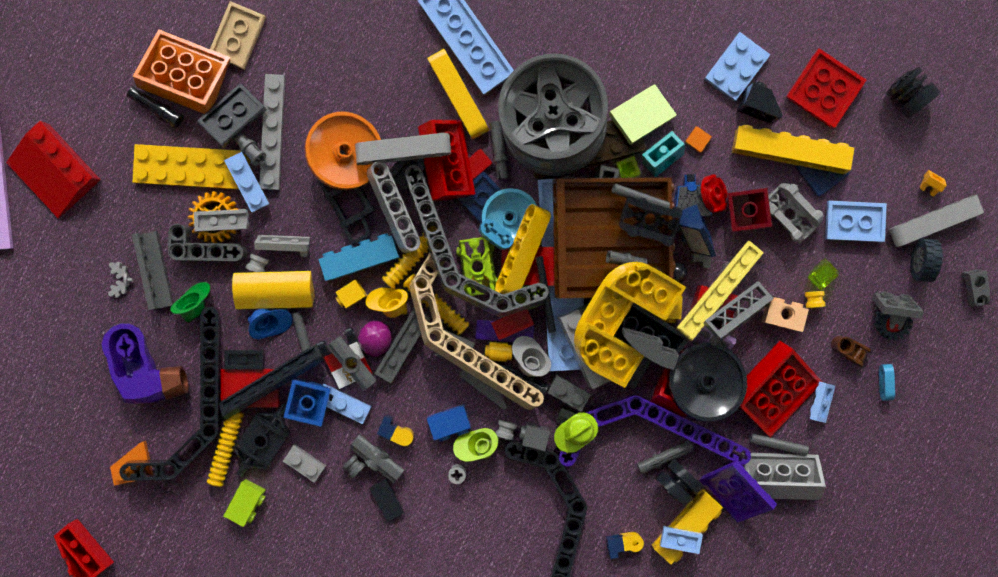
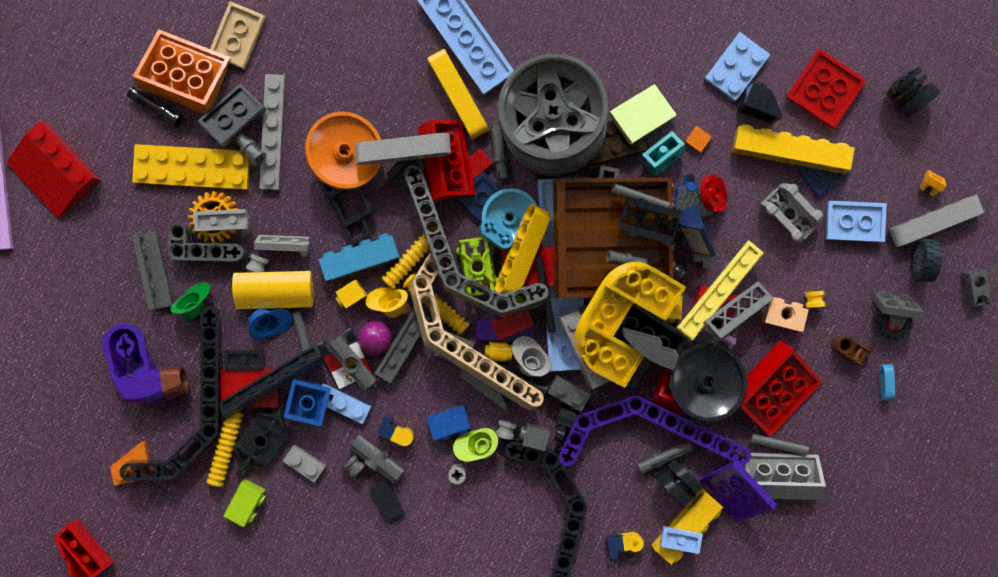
light grey animal [108,262,133,297] -> none
light blue plate [224,152,269,212] -> none
light grey beam [367,161,420,253] -> none
lime piece [554,413,598,453] -> none
clear neon green brick [616,156,641,178] -> none
dark red slope [728,188,772,232] -> none
clear neon green brick [807,258,839,291] -> none
light blue plate [810,382,835,423] -> none

